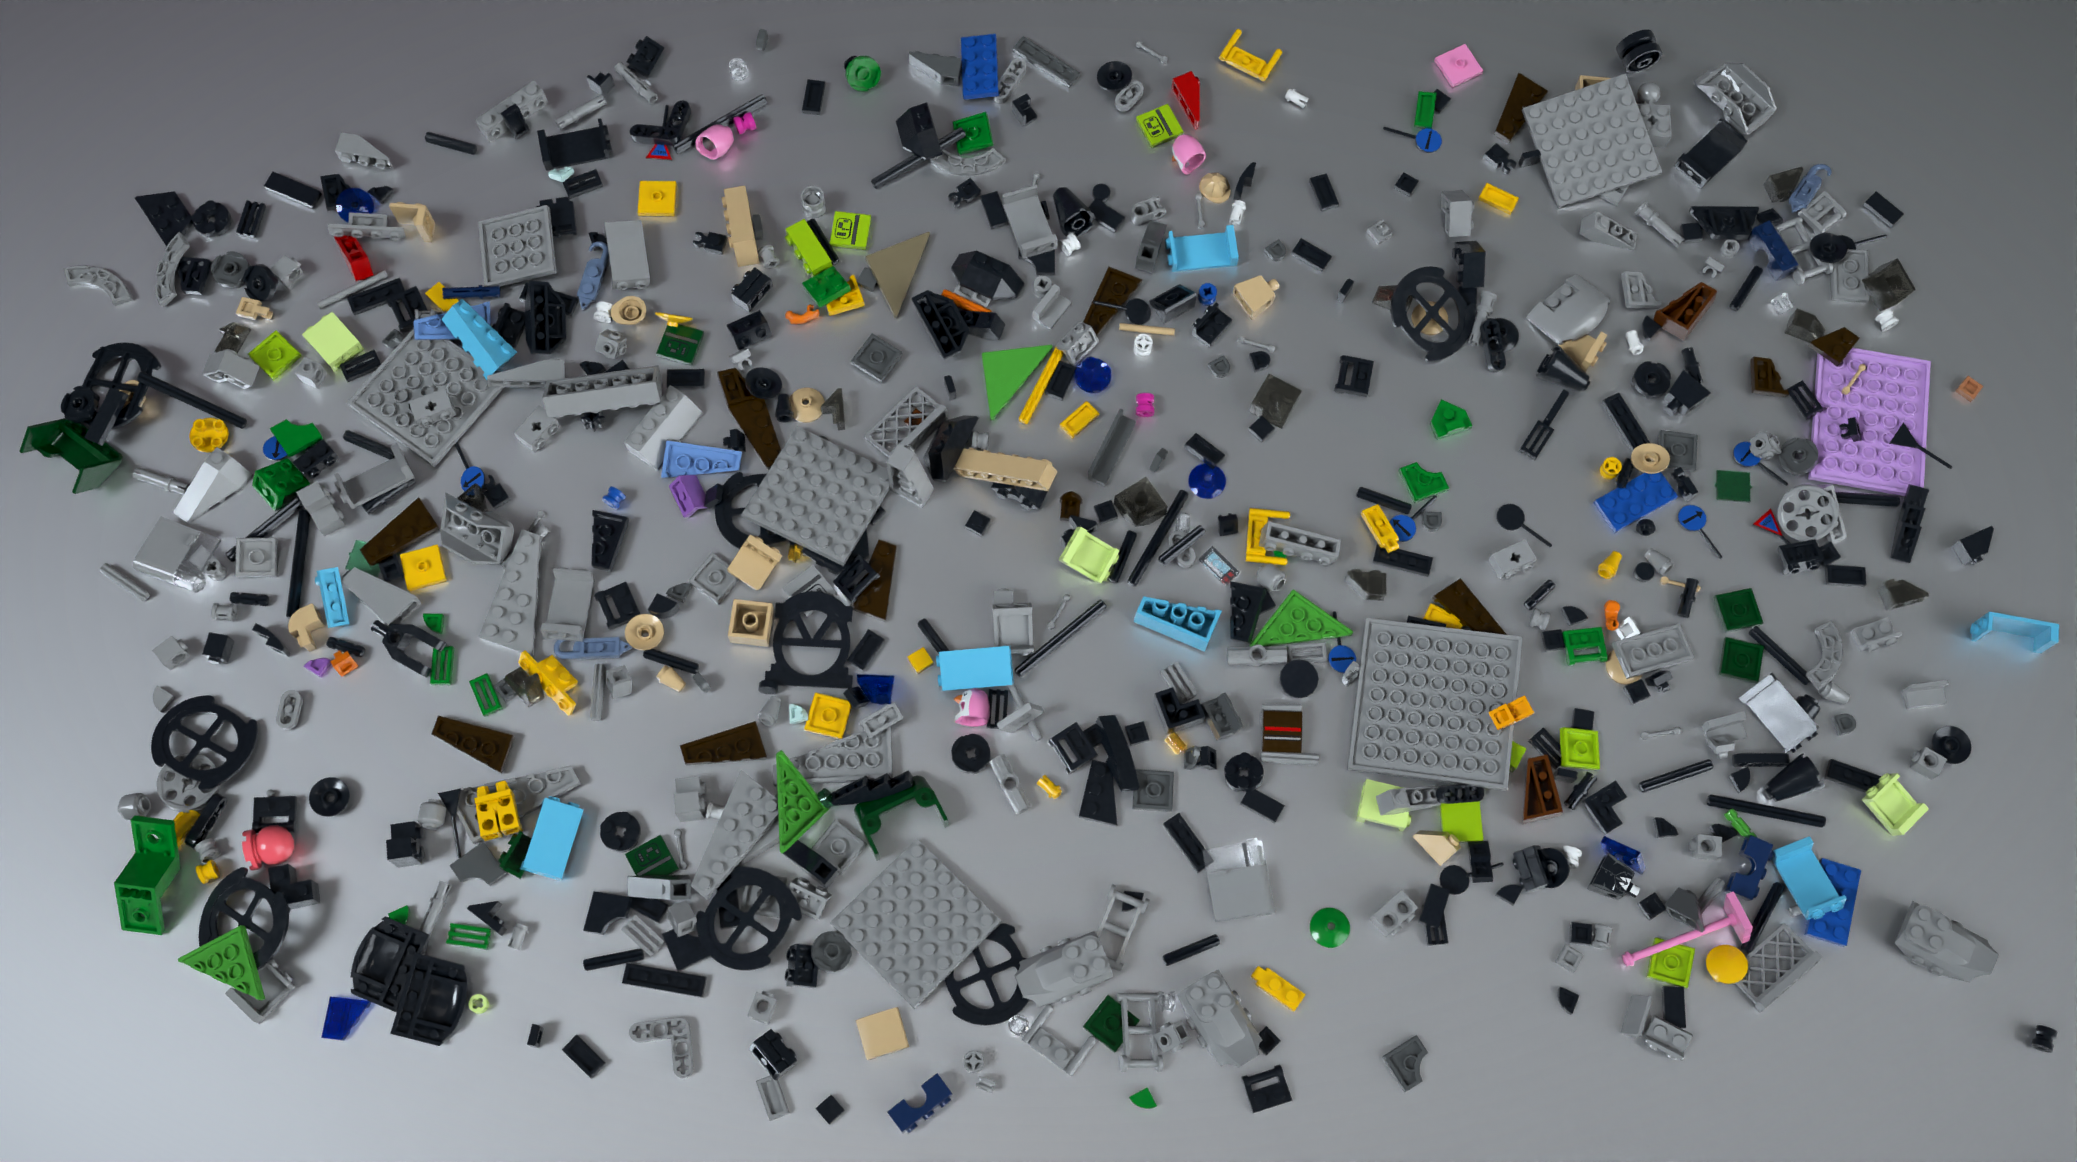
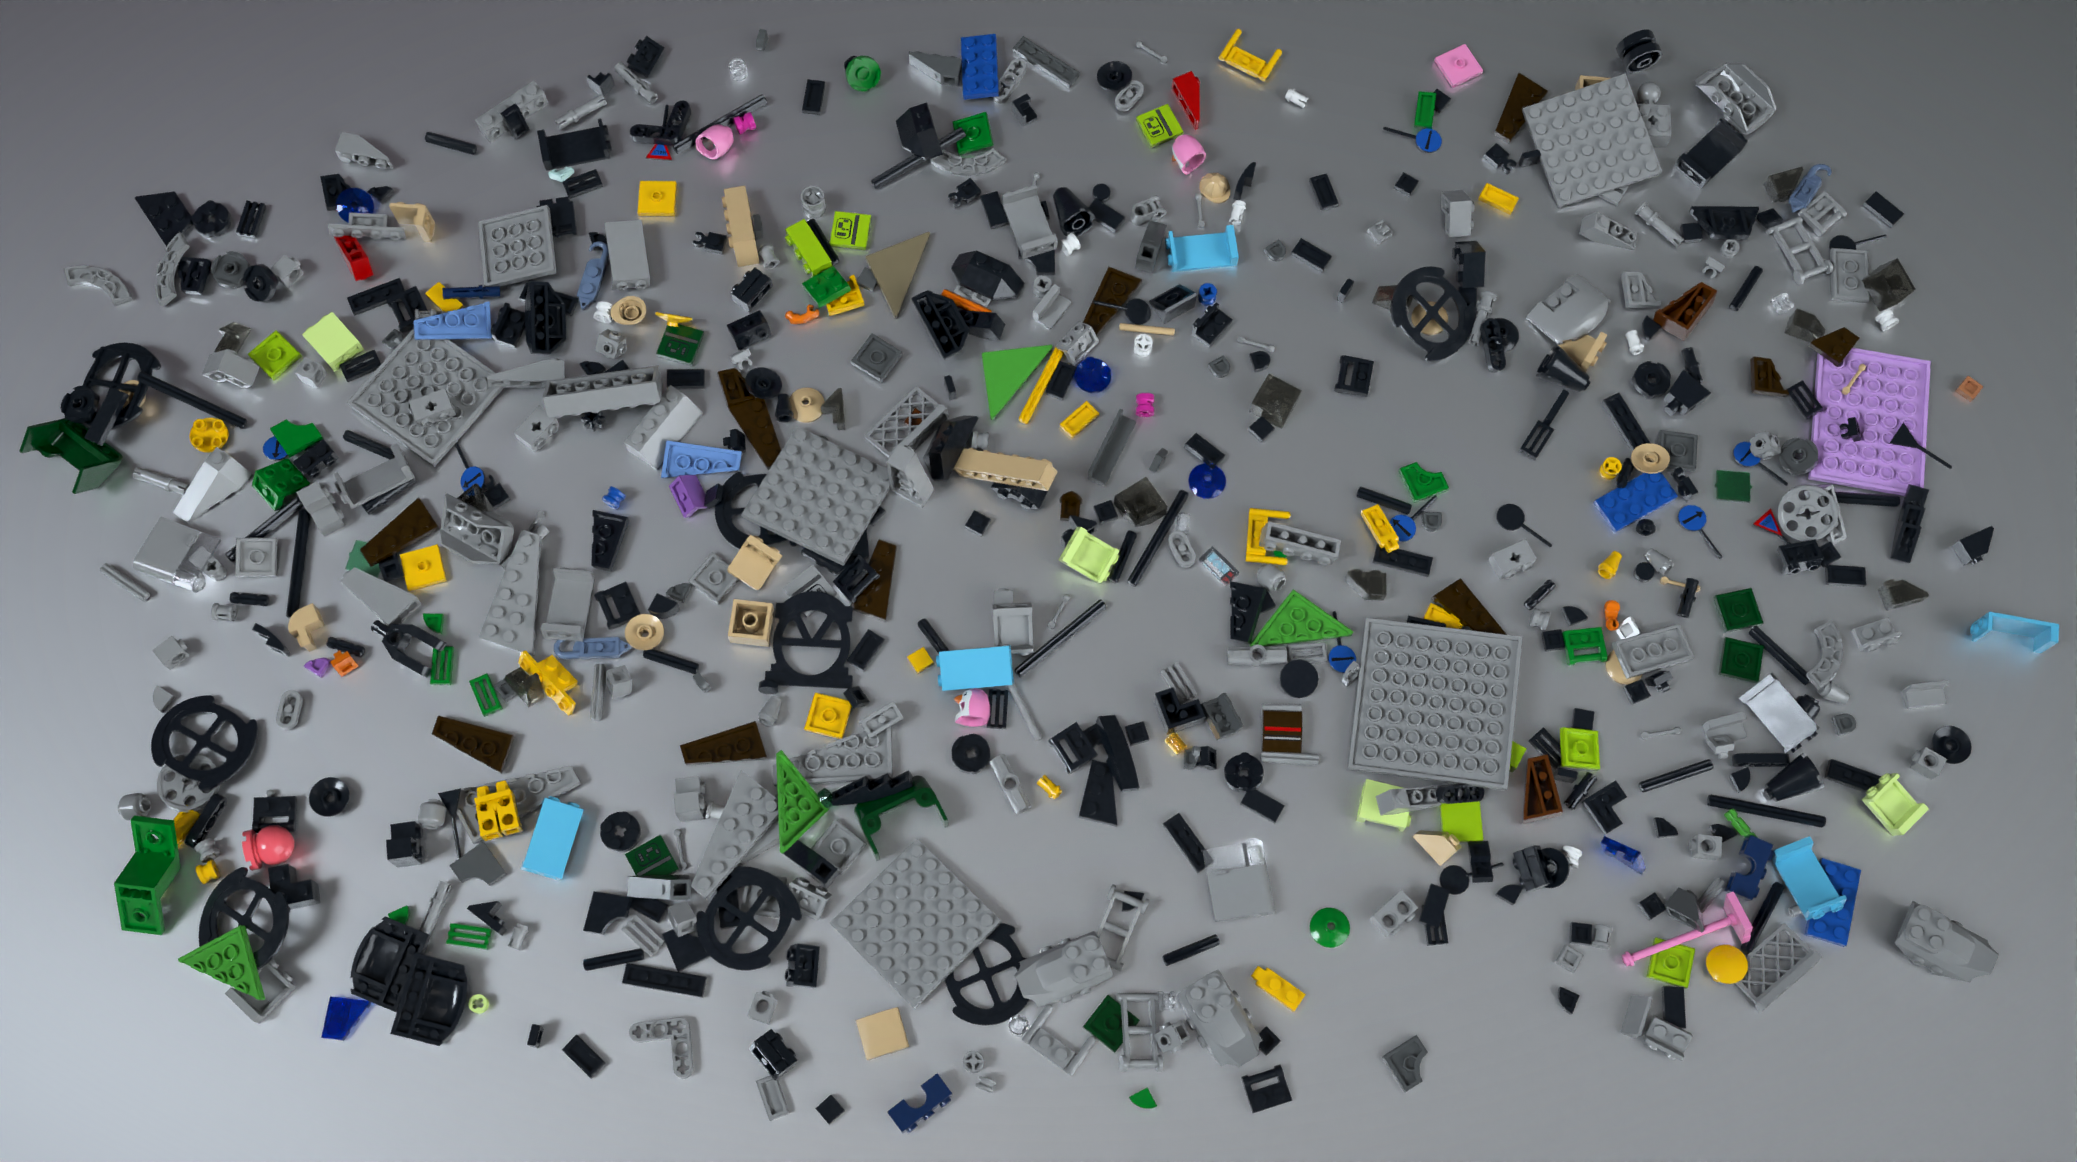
black brick [202,632,235,664] -> none
tan plate [236,297,273,320] -> none
black tile [264,172,322,209] -> none
medium azure piece [315,567,349,628] -> none
light grey bar [317,270,388,309] -> none
medium azure wedge [442,299,517,380] -> none
dark green bracket [497,831,531,879] -> none
tan cone [656,665,686,692] -> none
clear yellow plate [788,544,801,563] -> none
light aqua tile [789,704,808,724] -> none
dark grey tile [811,931,852,972] -> none
clear blue wing [857,674,895,705] -> none
light grey tile [997,703,1044,733] -> none
dark grey tile [1132,769,1174,812] -> none
medium azure wedge [1134,596,1222,652] -> none
black axle [1158,525,1206,566] -> none
black tile [1217,513,1238,536] -> none
tan torso [1233,275,1279,320] -> none
green plate [1430,399,1472,440] -> none
light orange slope [1488,695,1535,730] -> none
black torso [1587,853,1640,900] -> none
dark blue arch [1748,220,1799,281] -> none
black dish [1810,233,1847,263] -> none
black wheel [2031,1025,2058,1053] -> none

